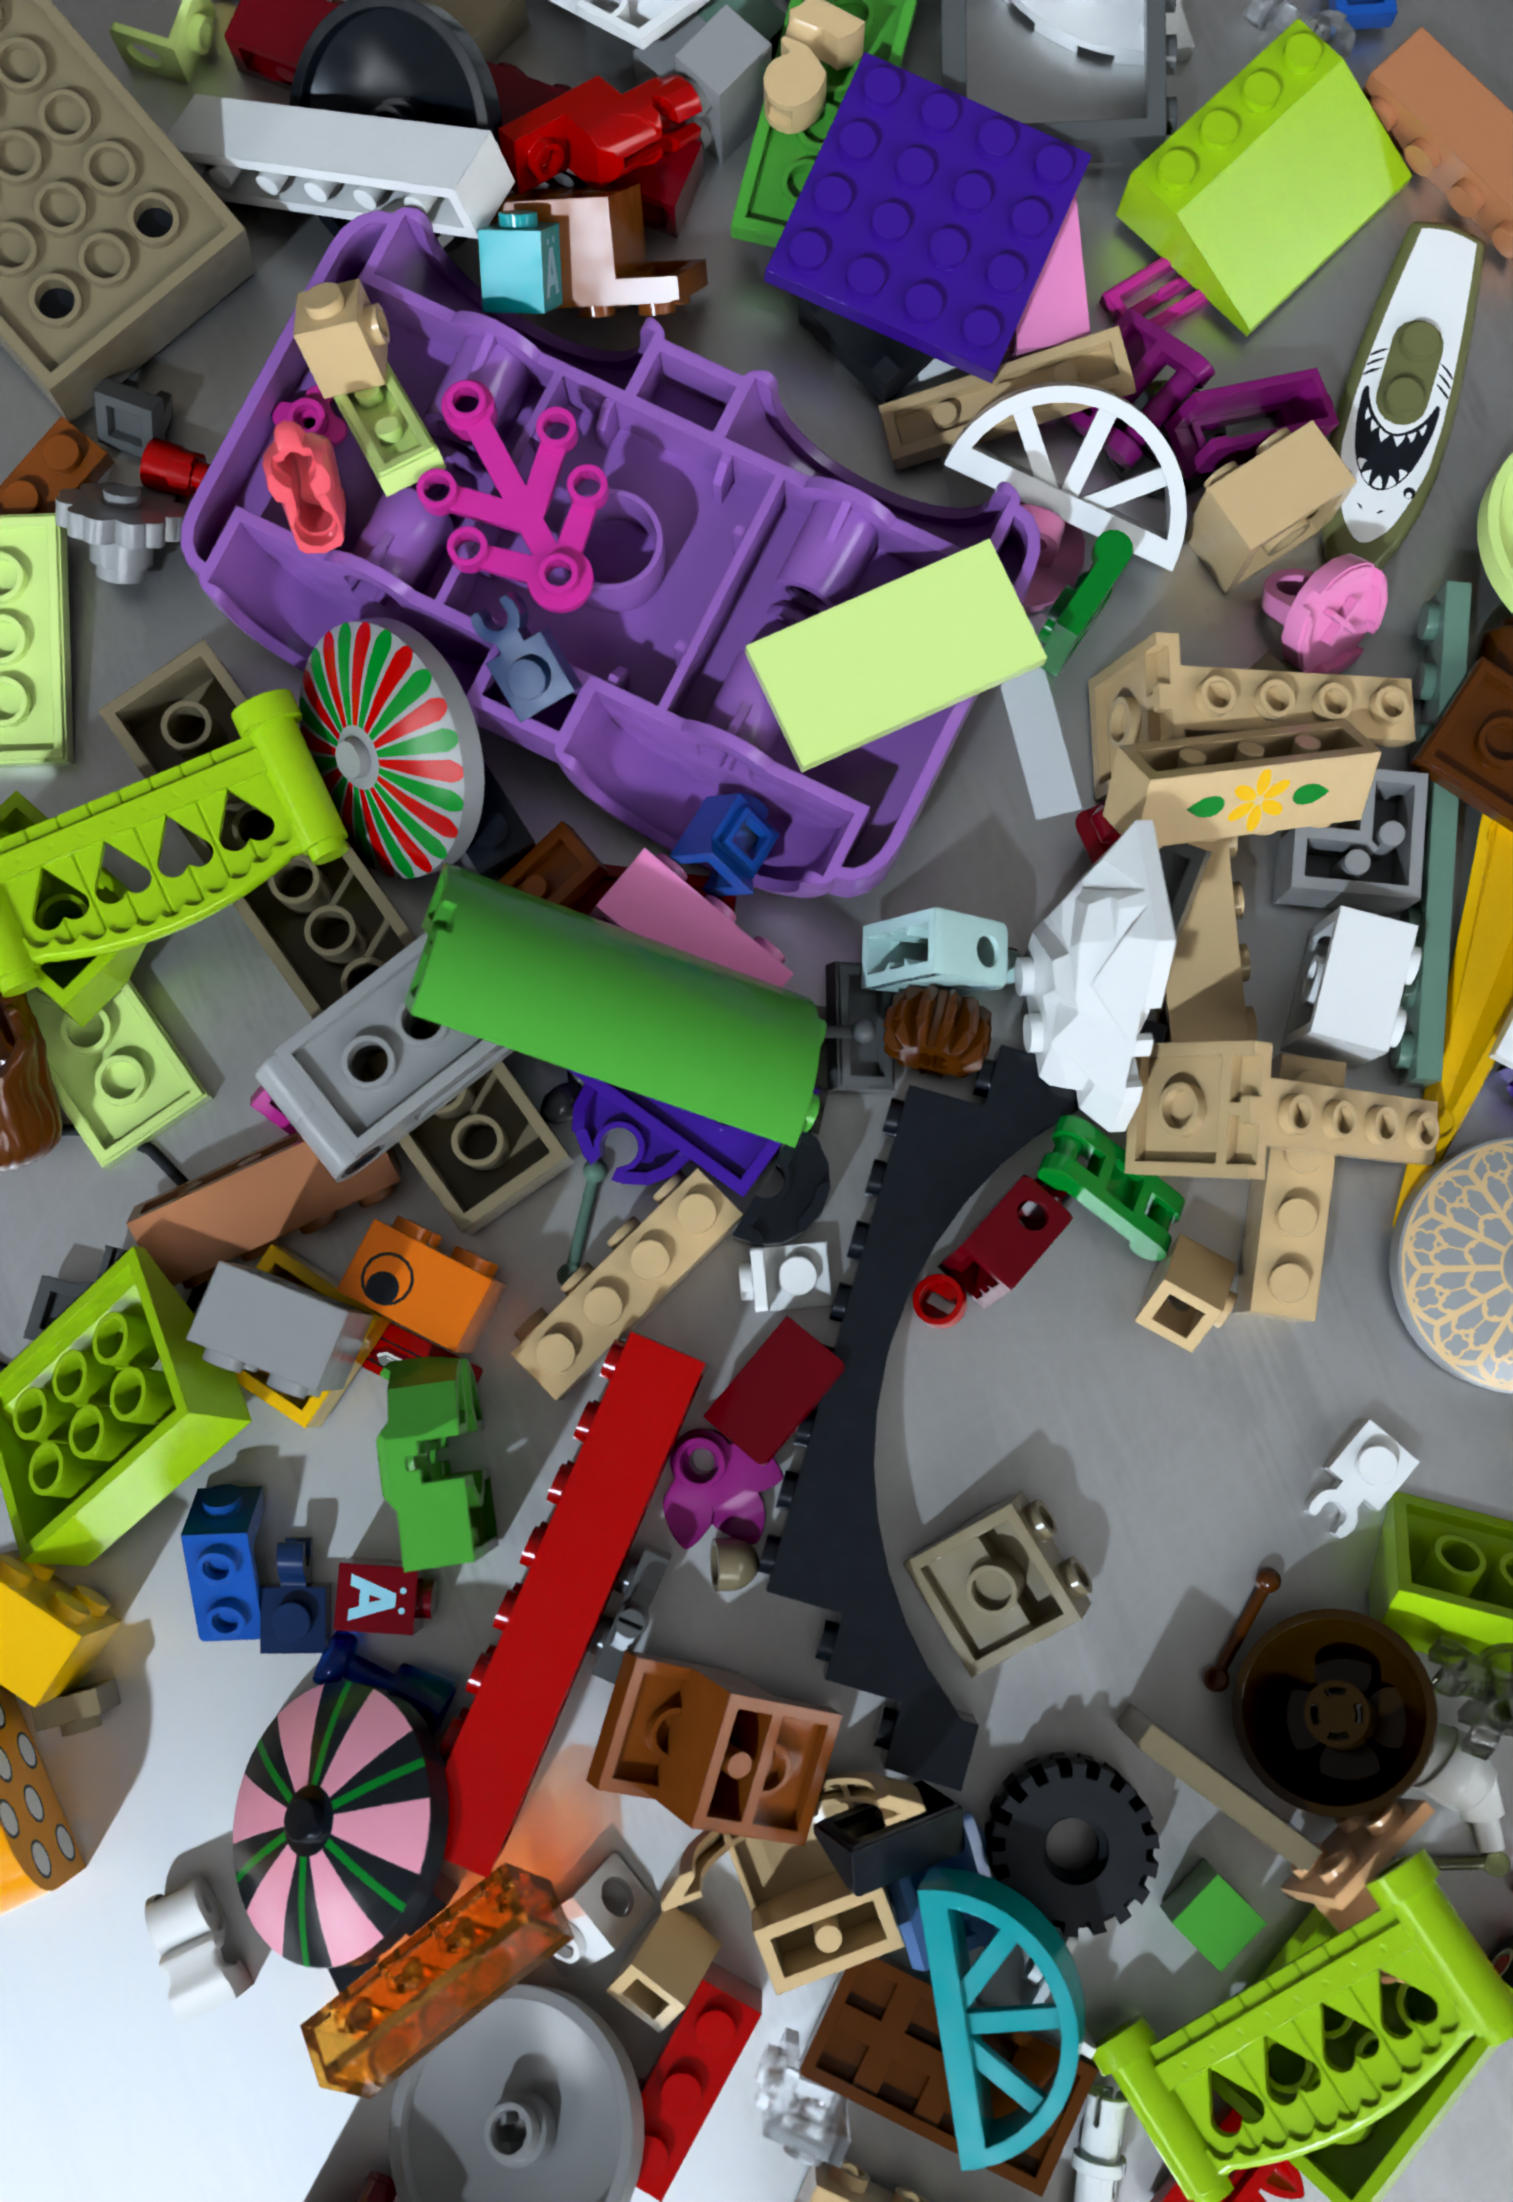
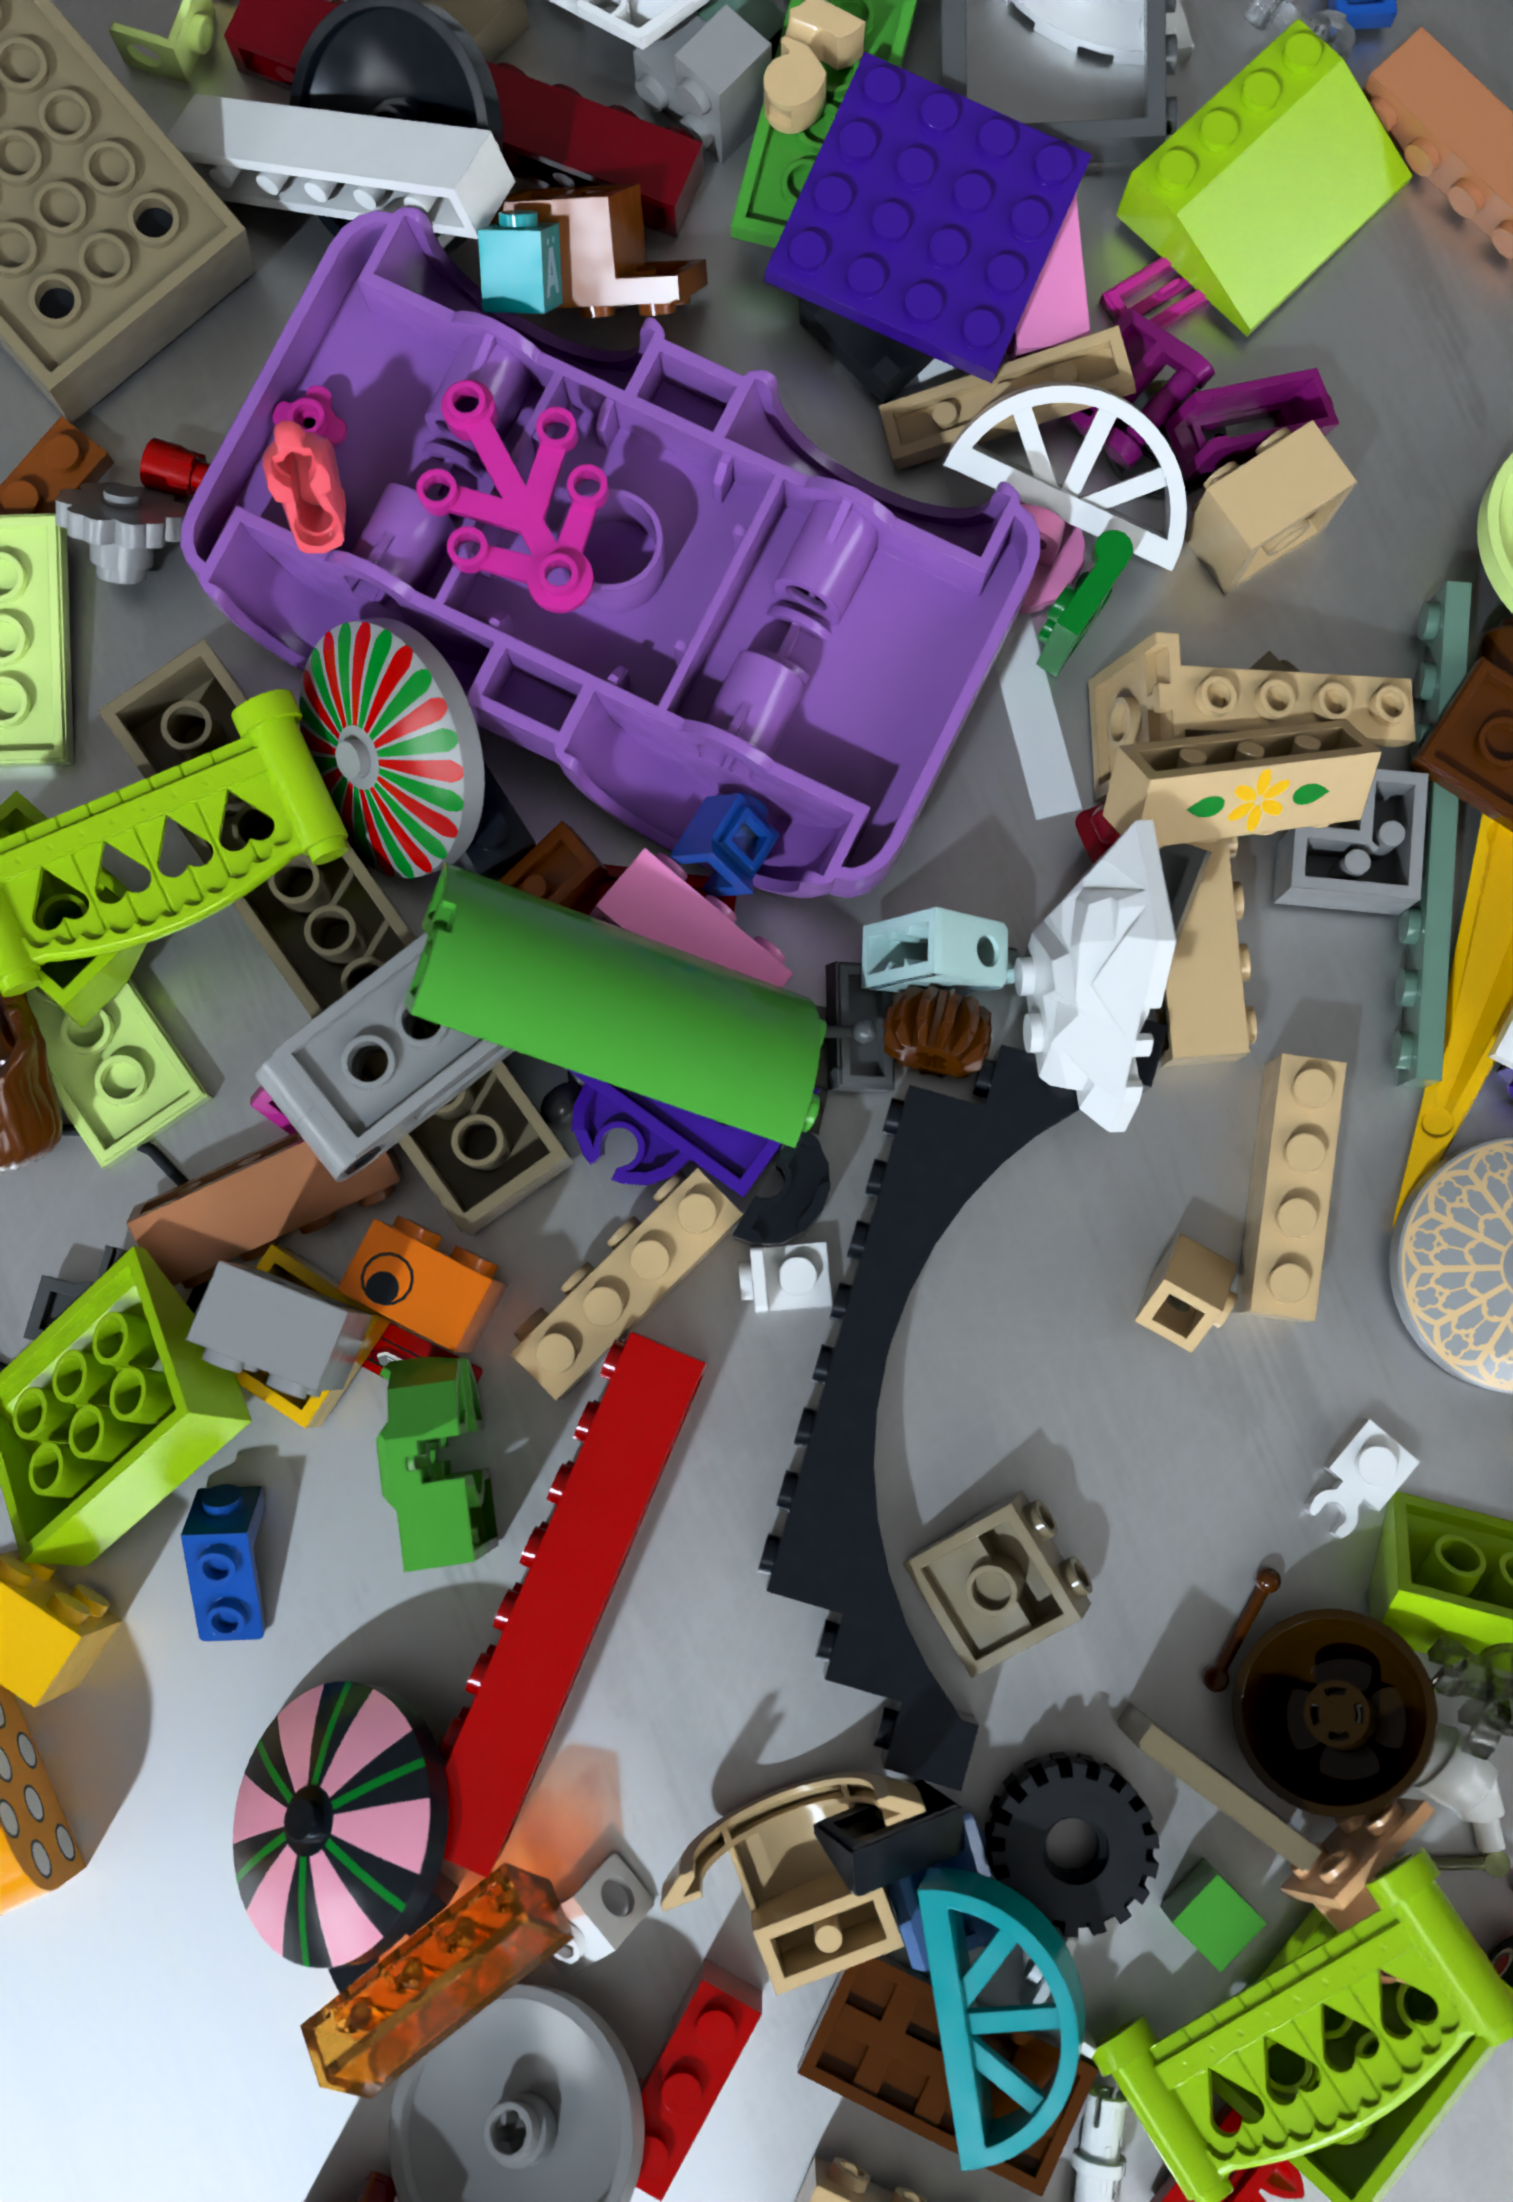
dark tan plate [31,1678,121,1737] -> none
dark grey tile [94,378,173,457] -> none
white leg [144,1876,254,2025] -> none
dark blue plate [260,1537,331,1654] -> none
tan brick [293,278,390,399] -> none
clear blue piece [312,1630,459,1736] -> none
yellowish green tile [333,361,447,497] -> none
dark red brick [333,1557,437,1636] -> none
dark blue plate [471,591,582,723] -> none
red plate [498,74,702,196] -> none
sand green hinge [557,1159,608,1285] -> none
dark orange bracket [586,1650,843,1846] -> none
dark grey plate [587,1544,672,1684] -> none
tan brick [606,1907,722,2033] -> none
magenta plate [663,1428,784,1549] -> none
dark red panel [703,1316,846,1466] -> none
dark tan hinge [710,1538,759,1592] -> none
yellowish green tile [745,538,1047,773] -> none
clear bracket [754,2027,851,2168] -> none
red hinge [913,1274,967,1329] -> none
dark red torso [937,1174,1073,1310] -> none
green plate [1037,1115,1185,1261] -> none
tan bracket [1124,1040,1440,1180] -> none
bright pink tile [1262,553,1388,674] -> none
white brick [1280,905,1422,1070] -> none
piece [1321,221,1486,570] -> none

